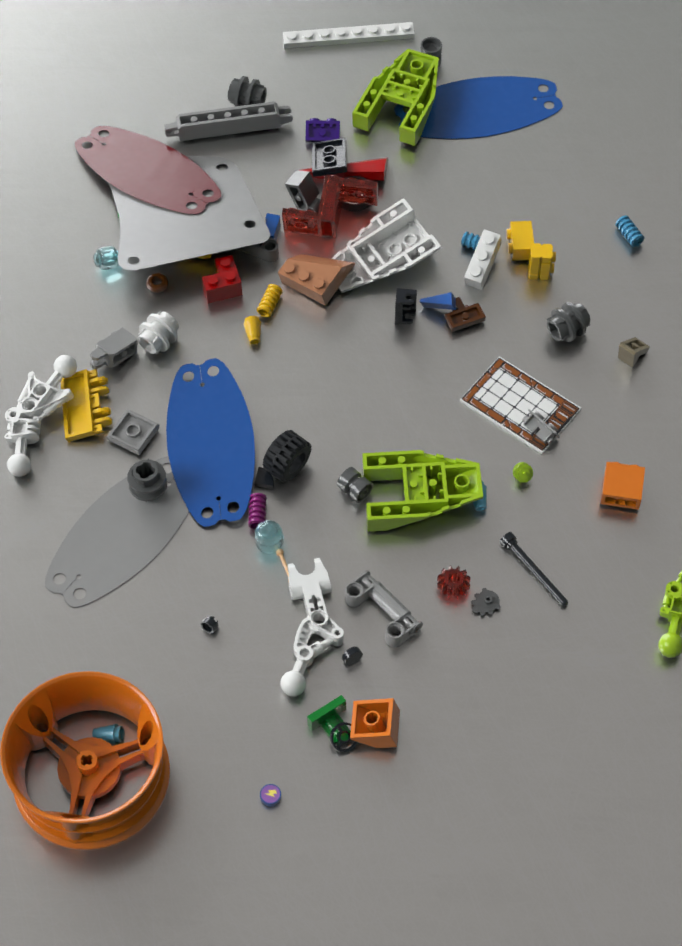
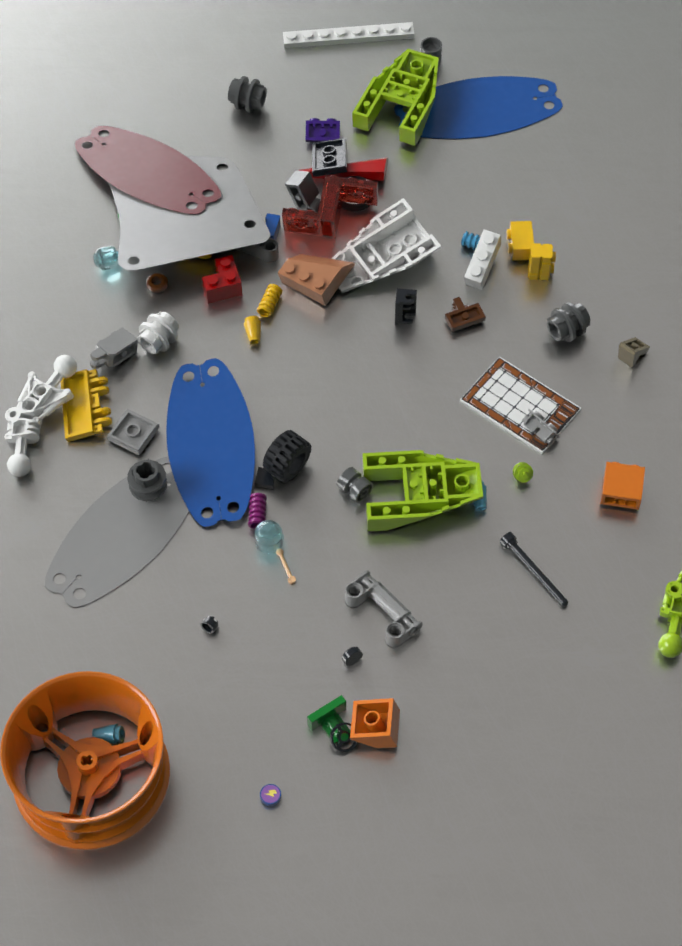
light grey hinge [164,101,293,141] -> none
white piece [280,558,344,697] -> none
blue piece [420,292,456,310] -> none
clear red gear [437,565,471,599] -> none
dark grey piece [471,588,501,616] -> none
dark azure piece [615,215,645,247] -> none

